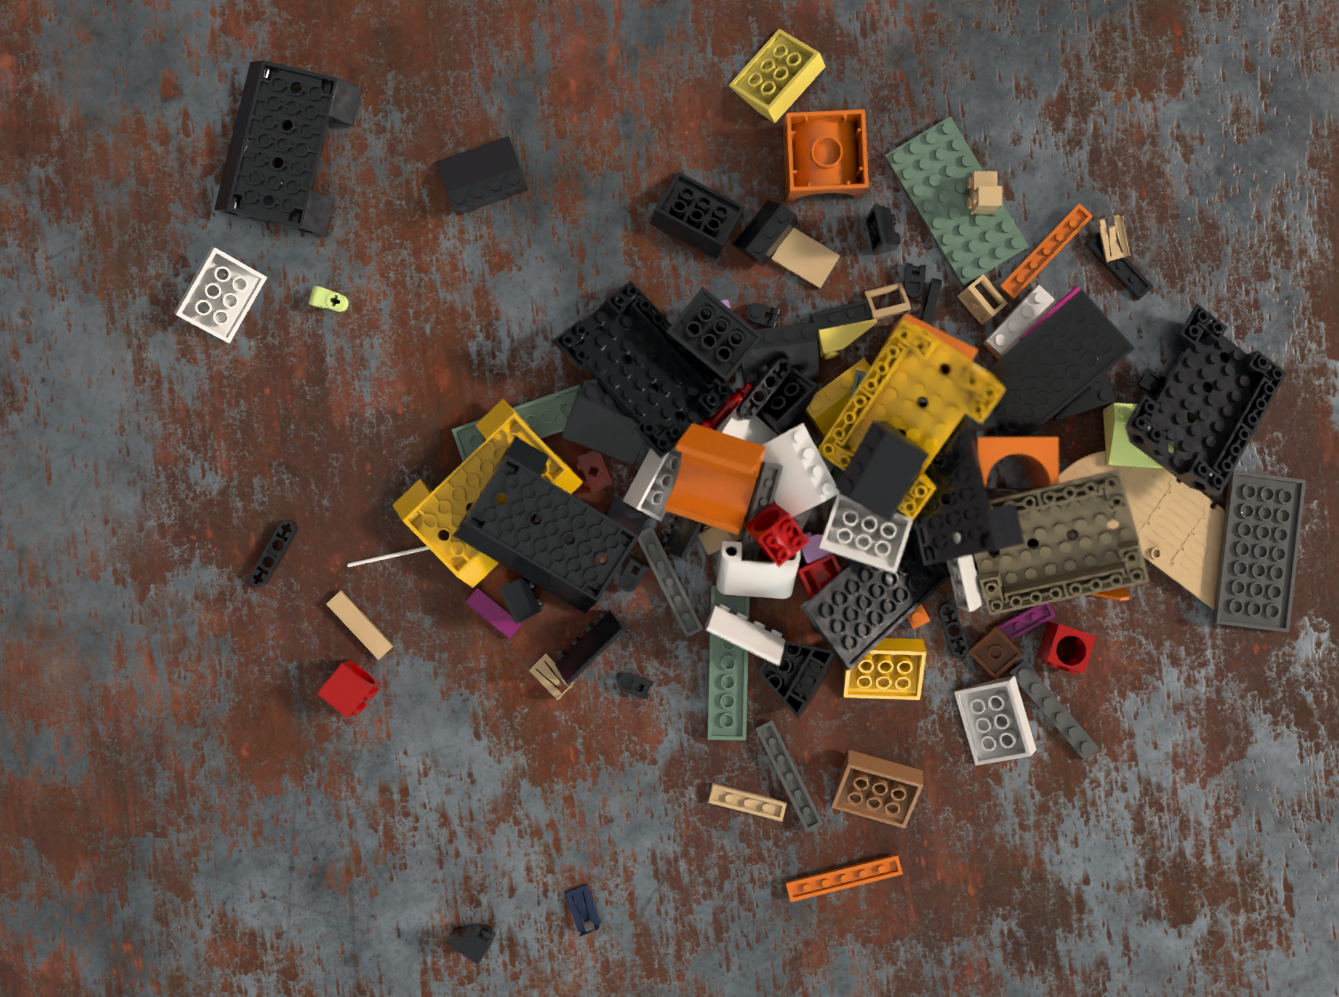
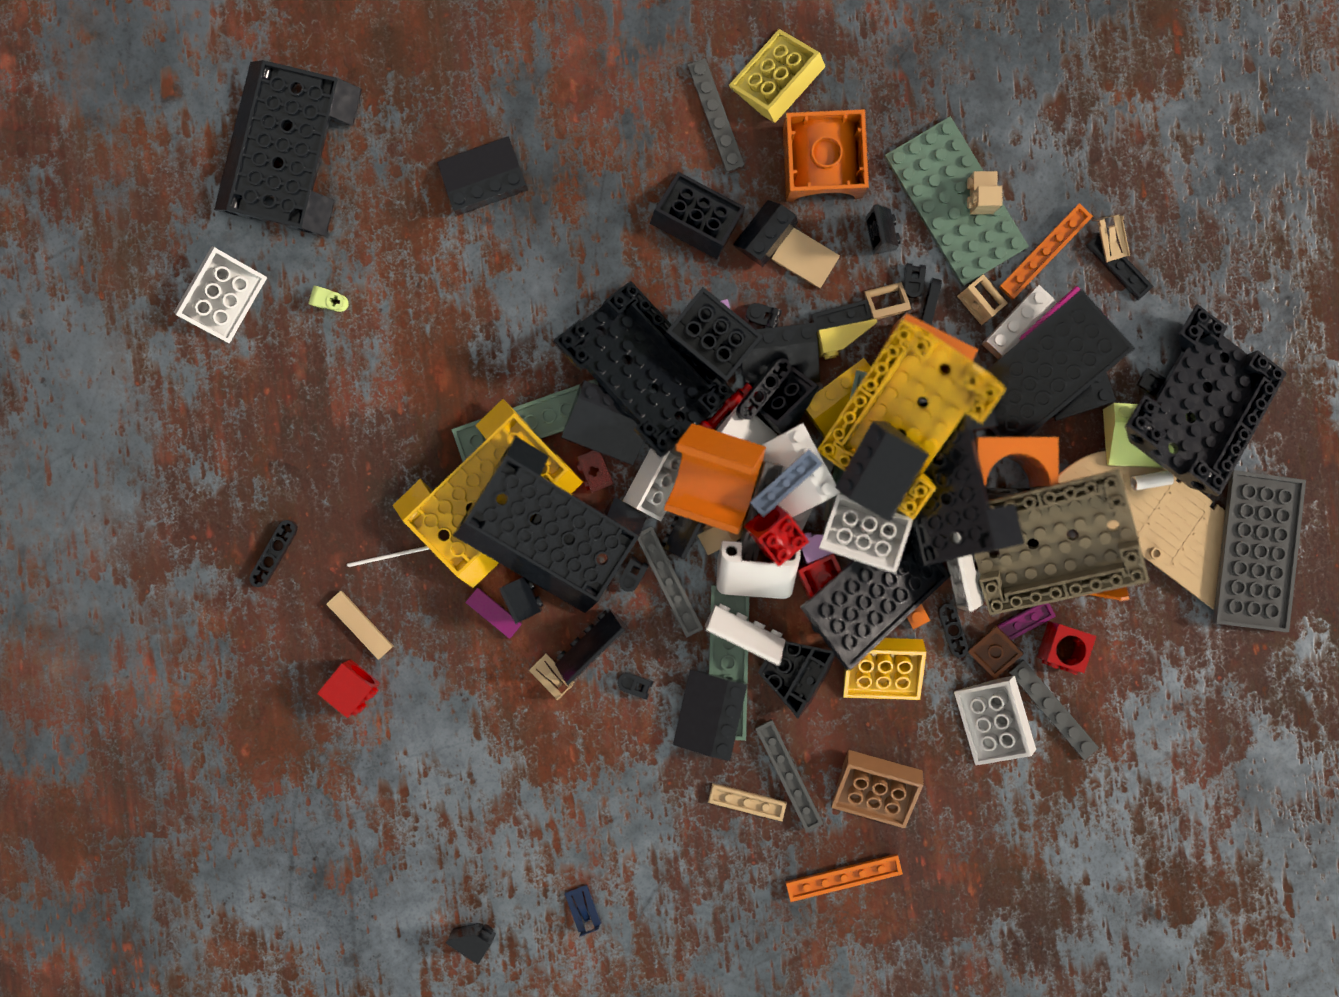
none -> black slope [673,669,747,761]
none -> dark grey plate [687,58,745,173]
none -> sand blue plate [750,449,823,517]
none -> white piece [1130,471,1174,491]

